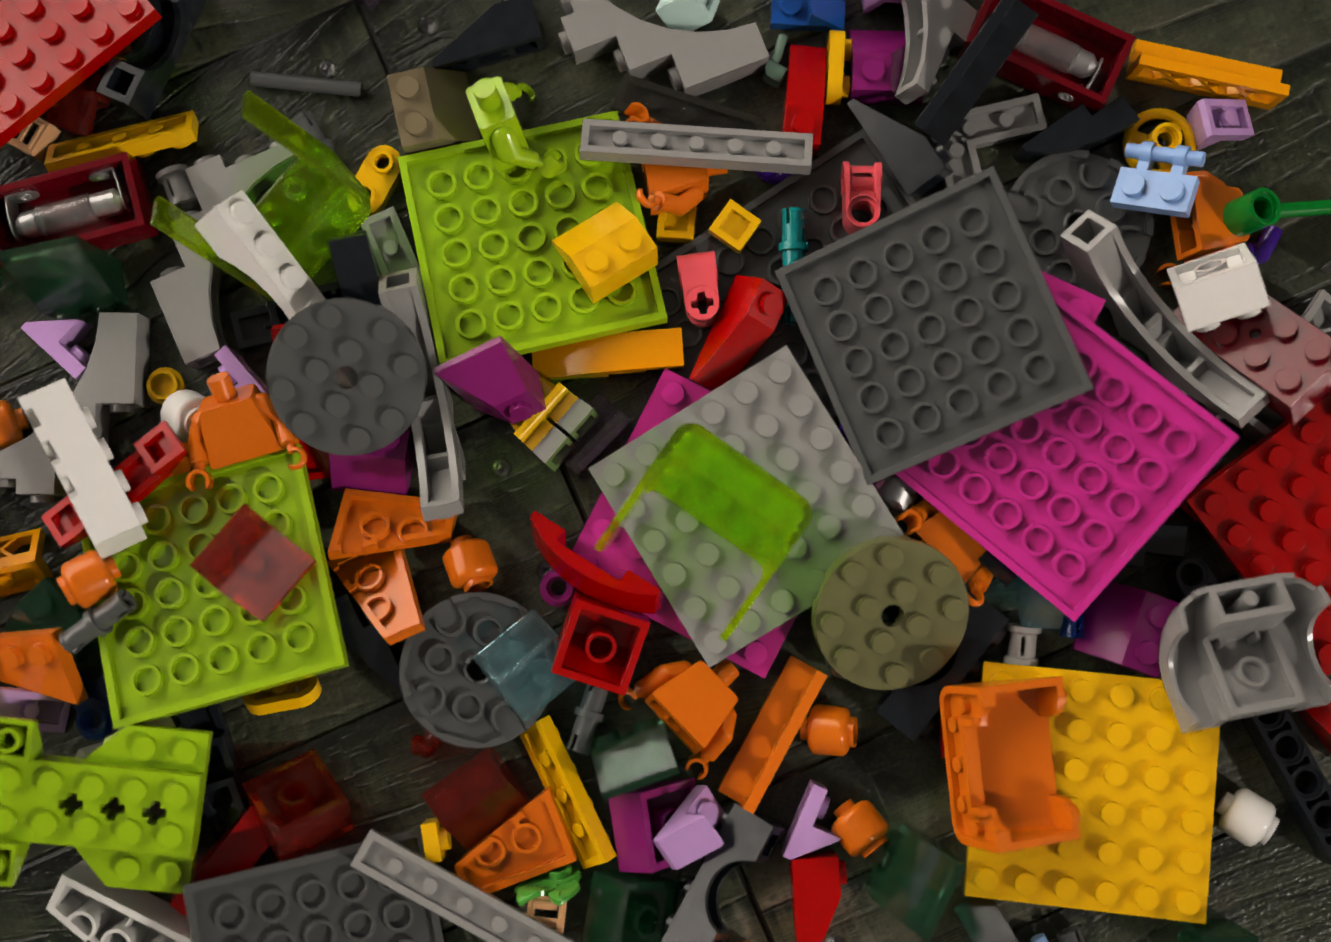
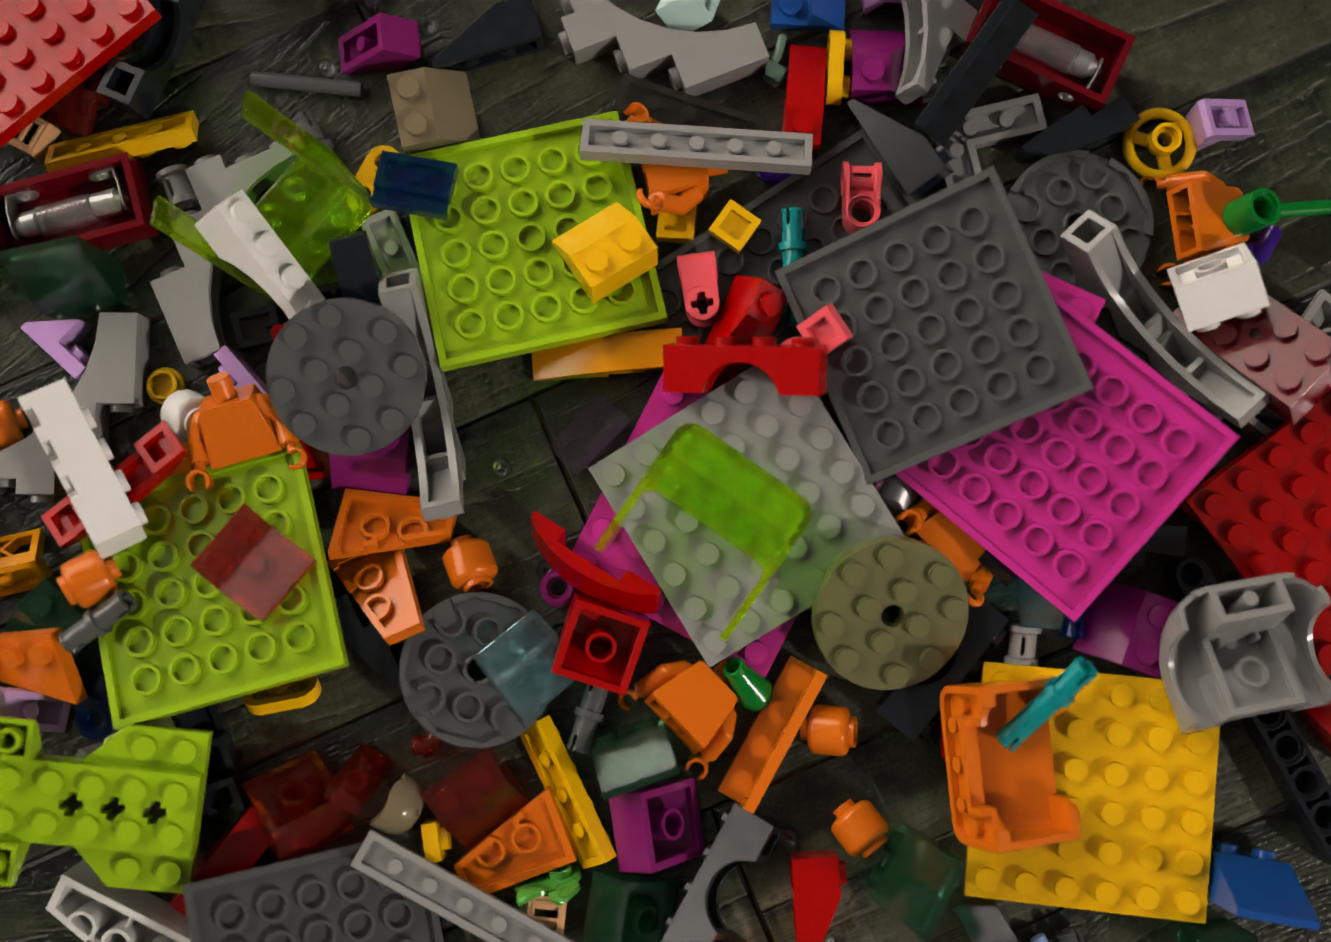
magenta slope [434,336,546,424] -> none
lime torso [465,76,565,178] -> none
hips [510,377,601,472] -> none
lavender slope [652,785,725,870] -> none
lavender slope [780,779,841,860] -> none
light blue plate [1110,141,1206,218] -> none
light orange fence [1125,39,1290,110] -> none
white head [1215,787,1280,847] -> none
none -> clear red plate [323,744,395,816]
none -> magenta slope [338,13,421,75]
none -> plate [369,150,459,221]
none -> dark tan helmet [369,773,425,835]
none -> red arch [663,336,827,396]
none -> green cone [723,657,773,712]
none -> coral plate [782,303,853,354]
none -> teal pin [996,656,1098,751]
none -> blue slope [1208,840,1320,931]

